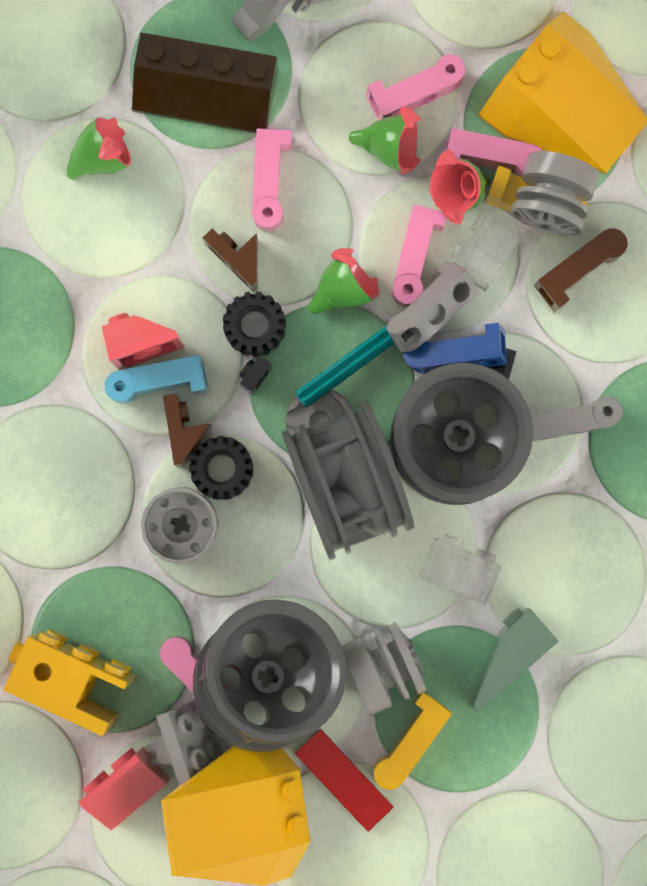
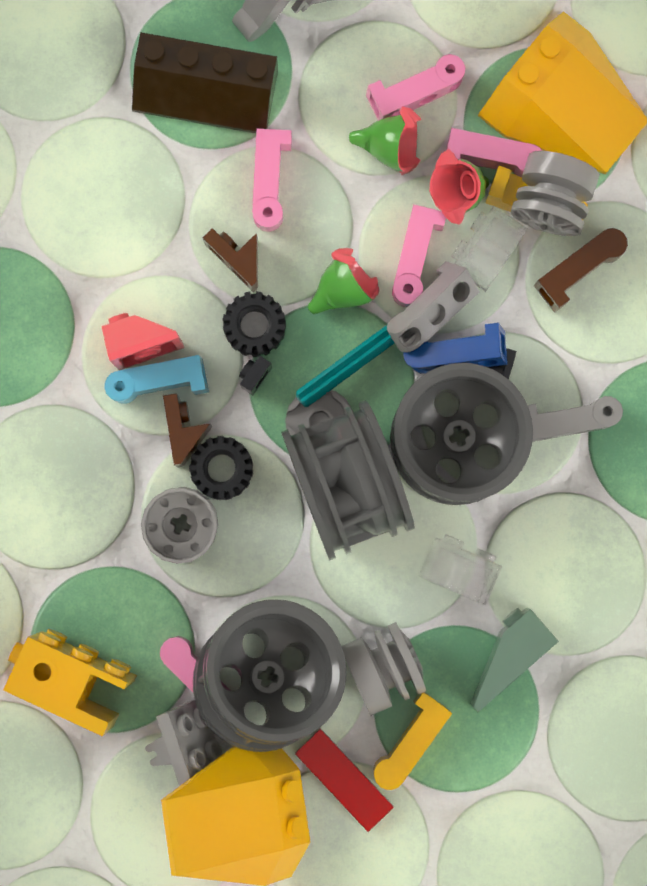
hat [67,117,131,180] -> none
coral slope [78,746,170,831] -> none

